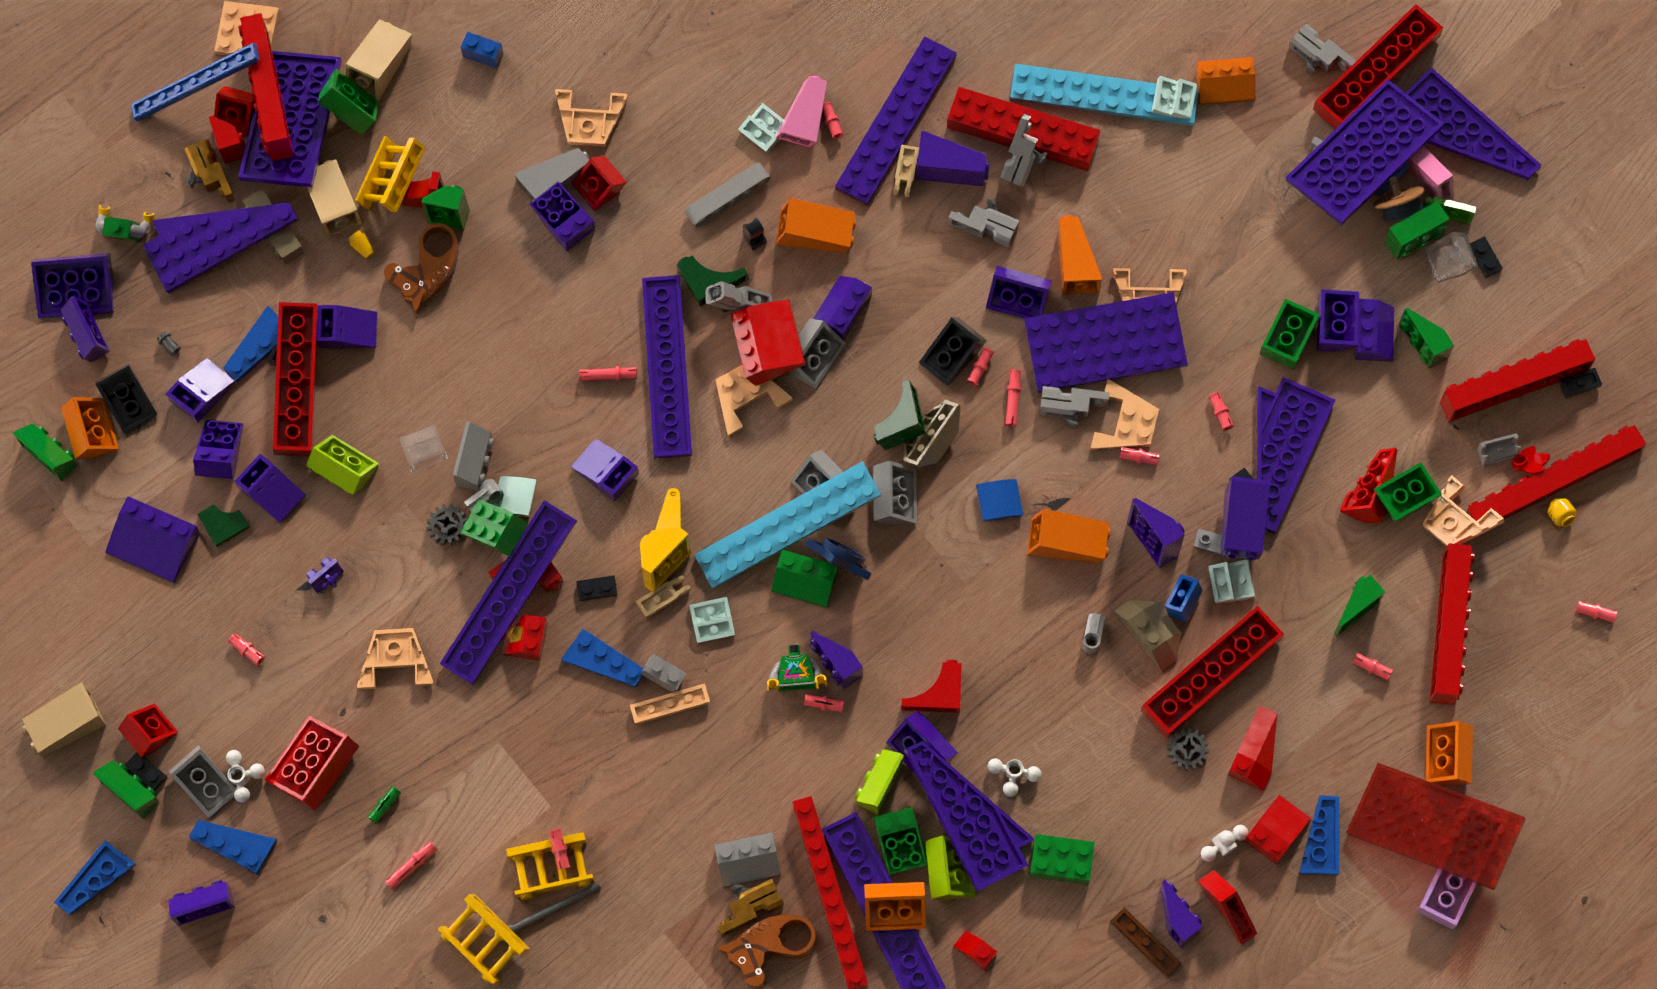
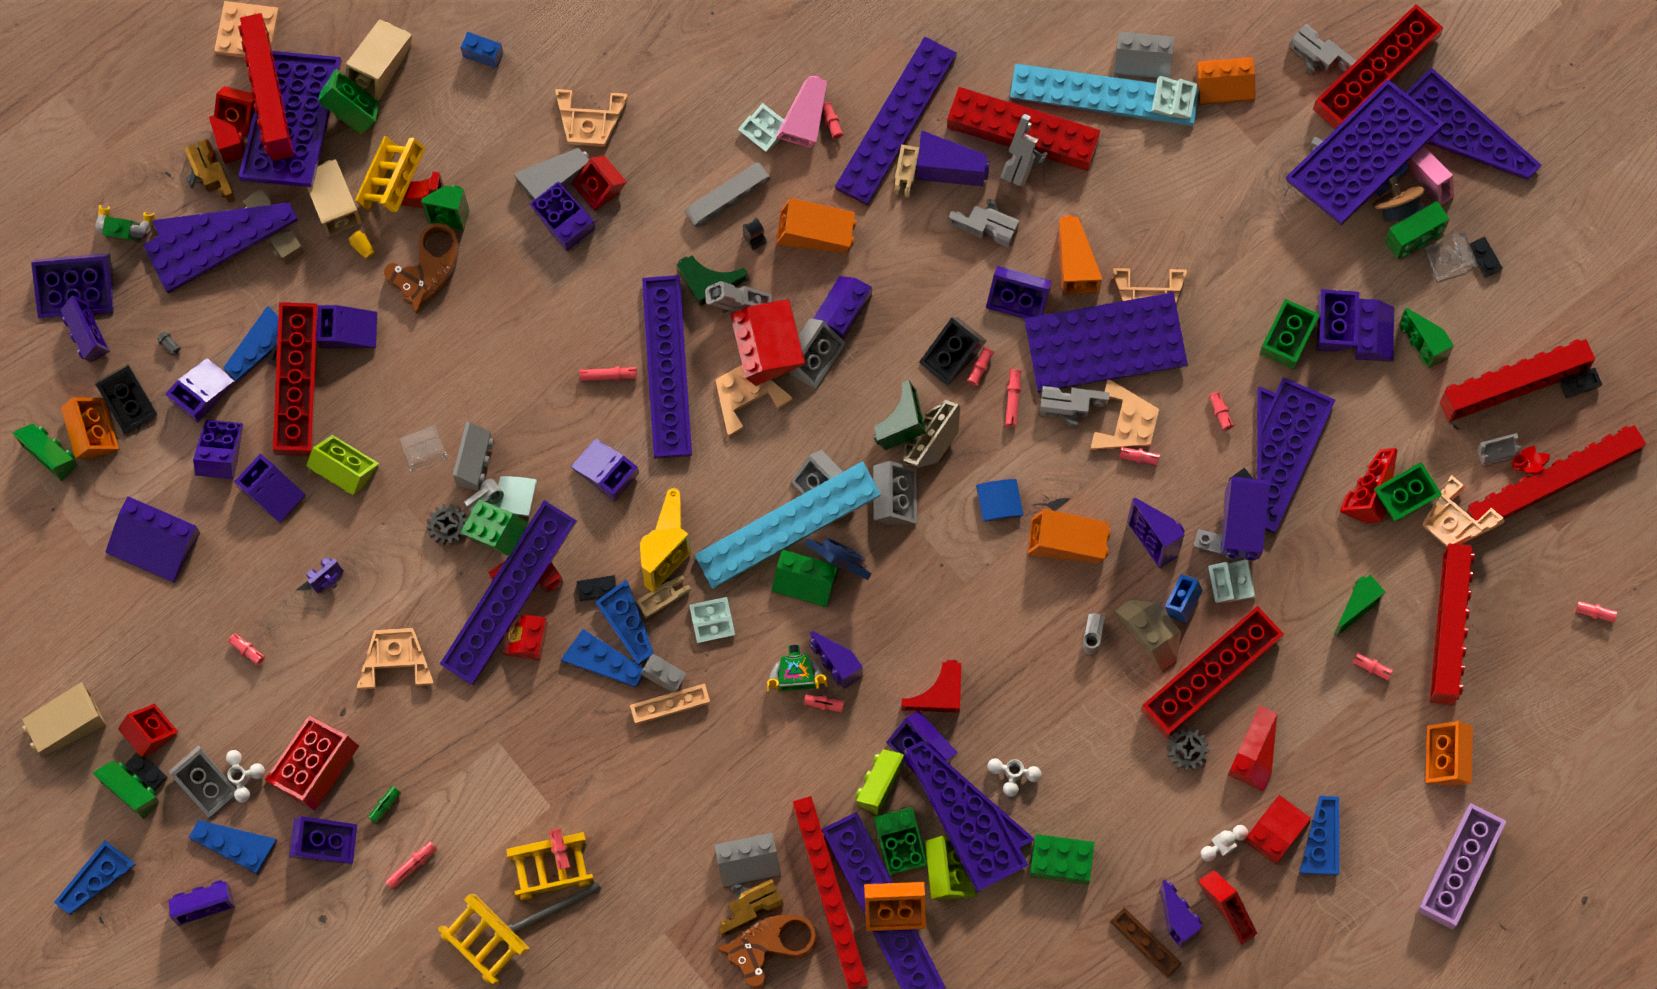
blue tile [131,43,260,122] -> none
dark green tile [197,504,250,547] -> none
red slope [953,930,997,971] -> none
clear red plate [1346,763,1526,890] -> none
bright green hinge [1423,197,1476,224] -> none
yellow head [1547,498,1577,527] -> none
none -> dark purple slope [289,816,357,864]
none -> blue wing [595,580,655,665]
none -> light grey slope [1114,32,1174,79]

